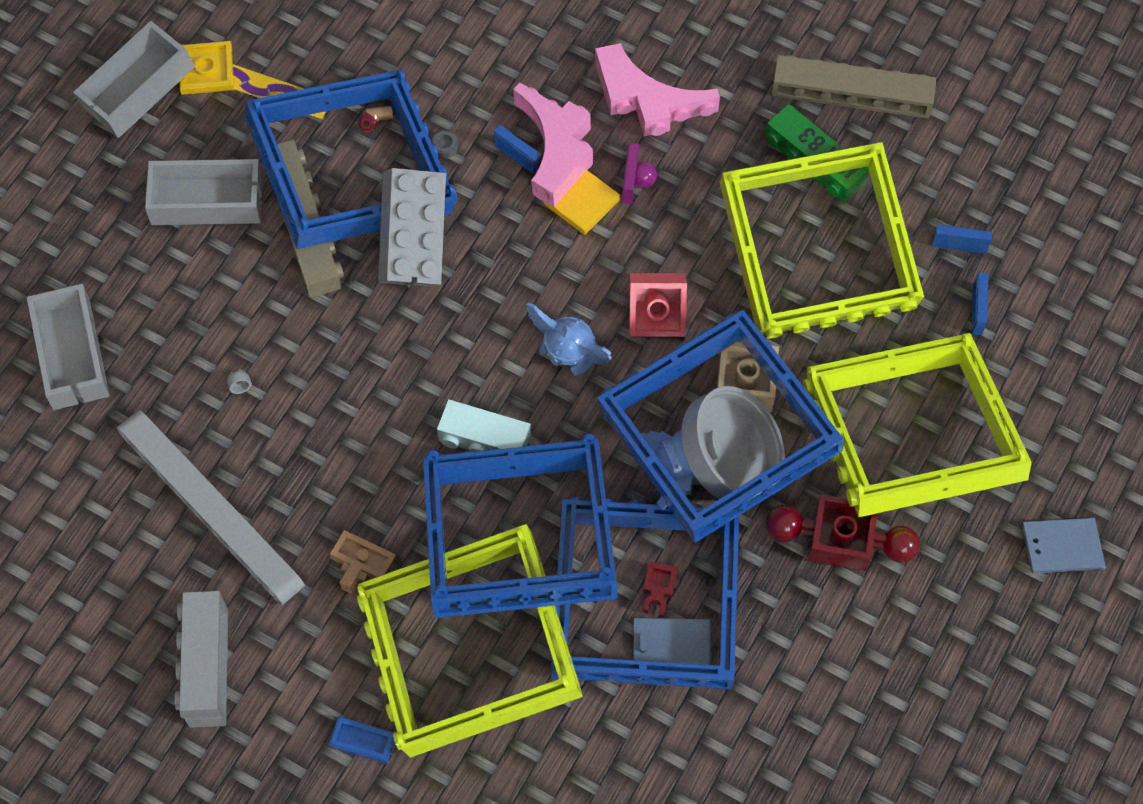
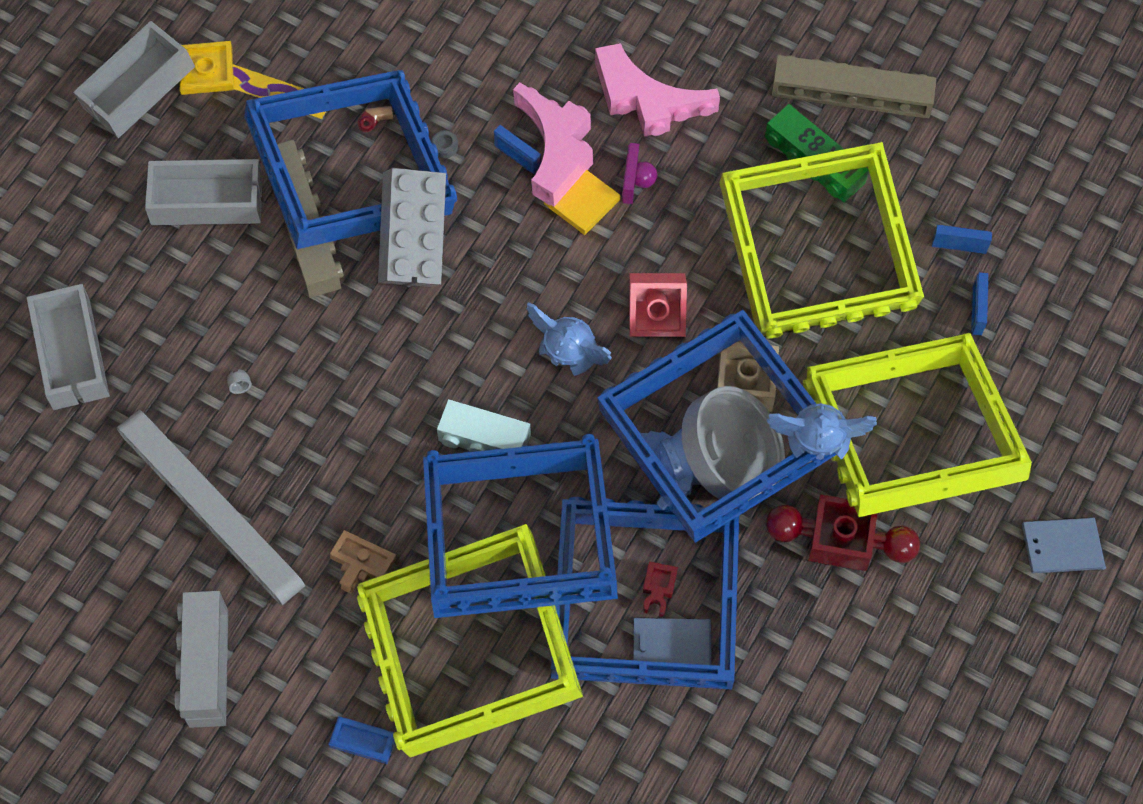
none -> medium blue helmet [767,403,877,460]

